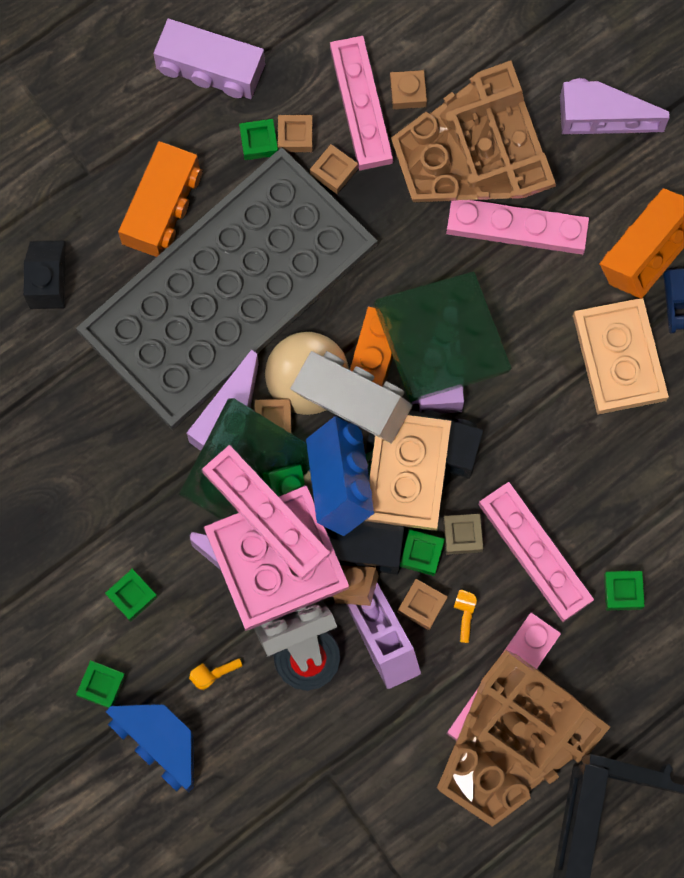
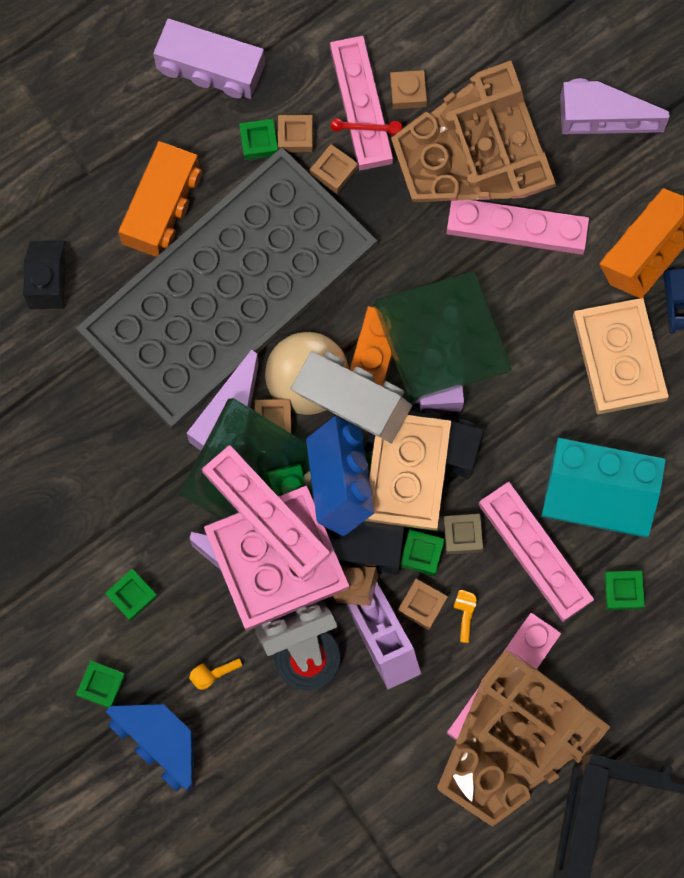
none -> red hinge [330,118,402,136]
none -> teal slope [541,438,666,538]

